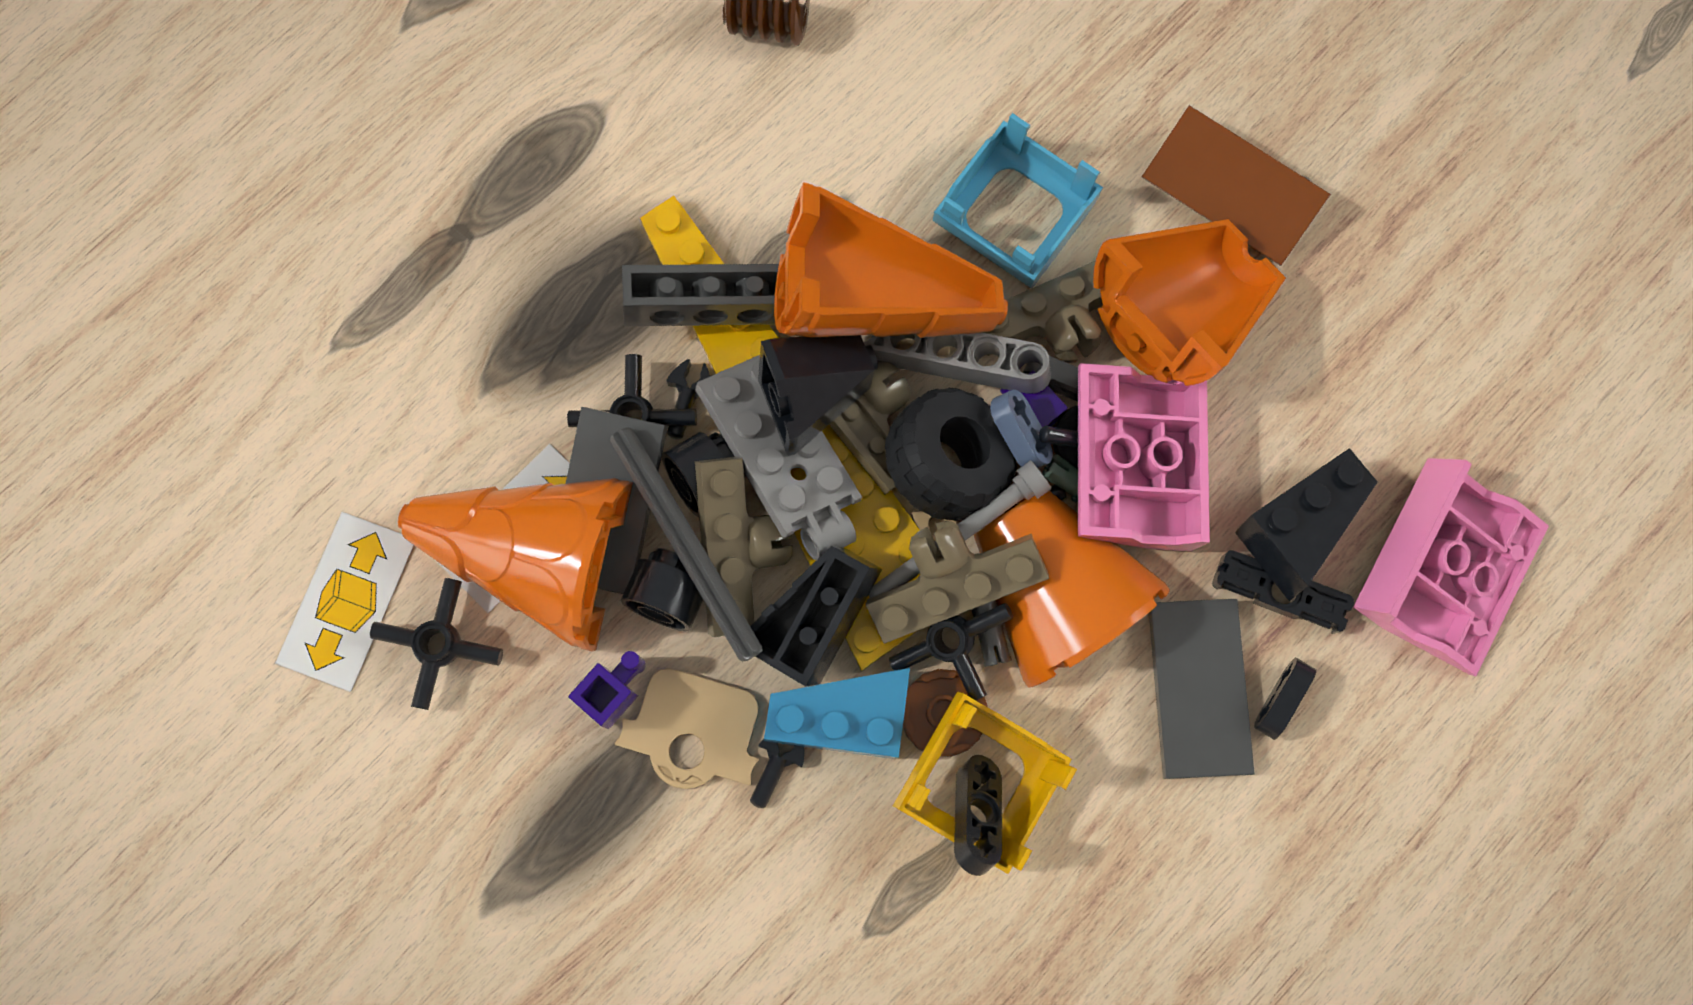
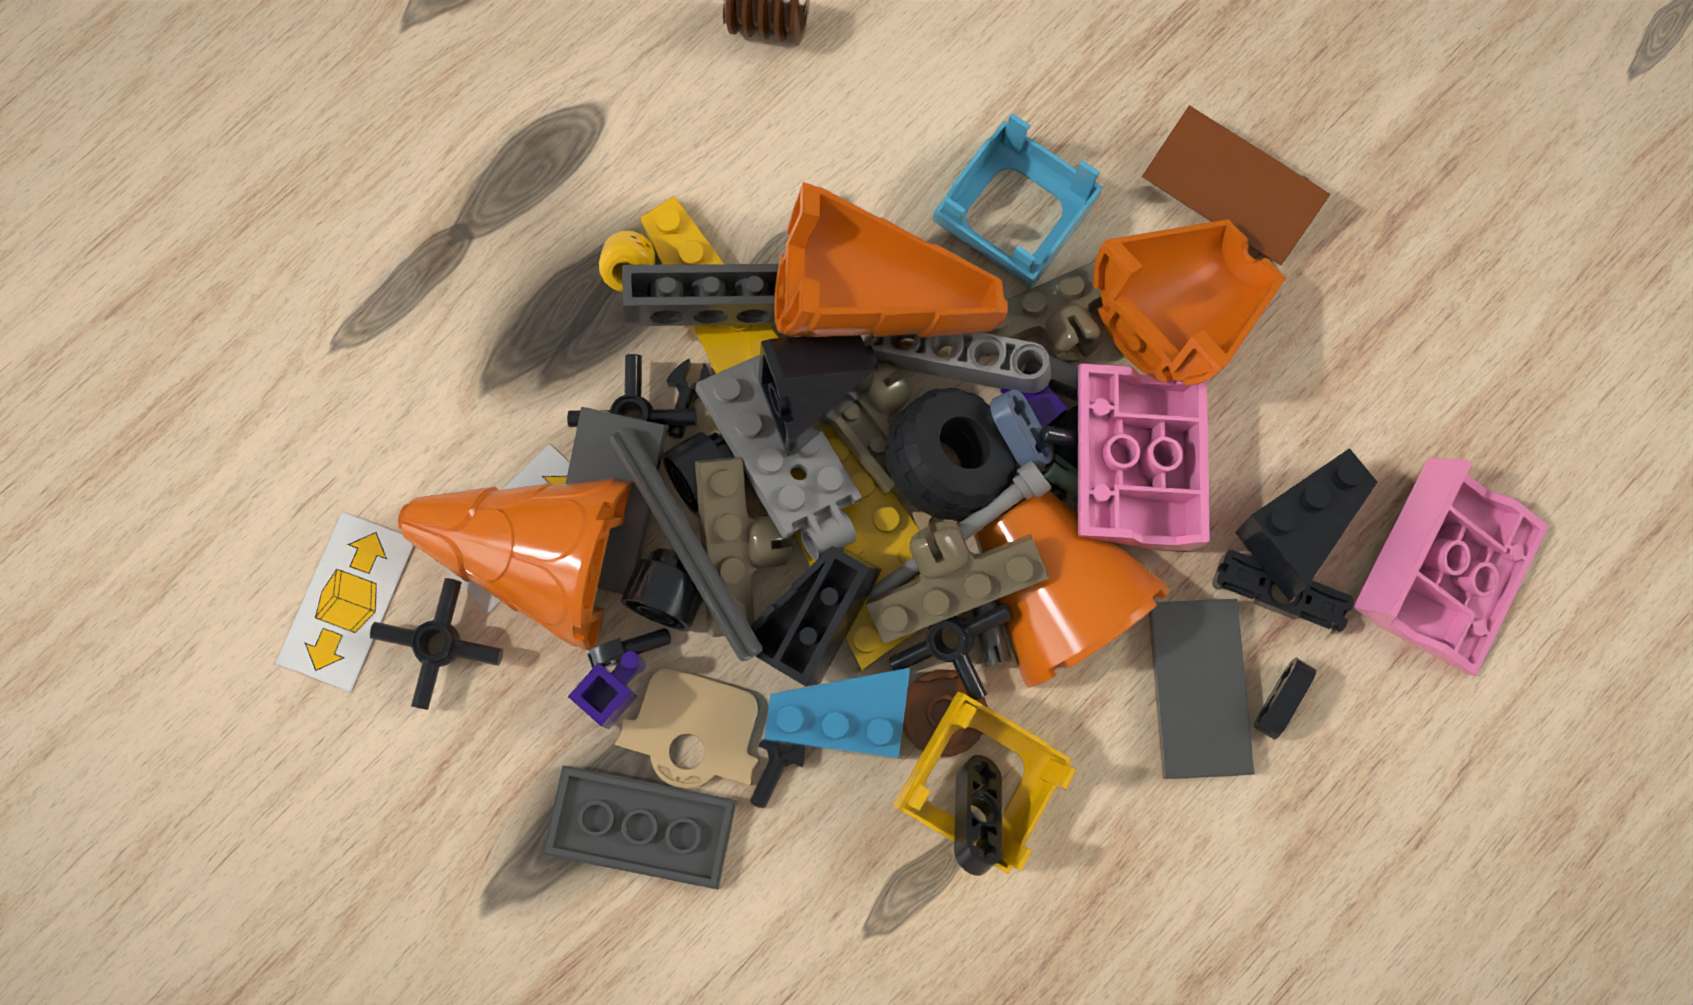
none -> dark grey tile [543,765,737,890]
none -> black bar [587,628,671,669]
none -> yellow head [599,230,655,292]

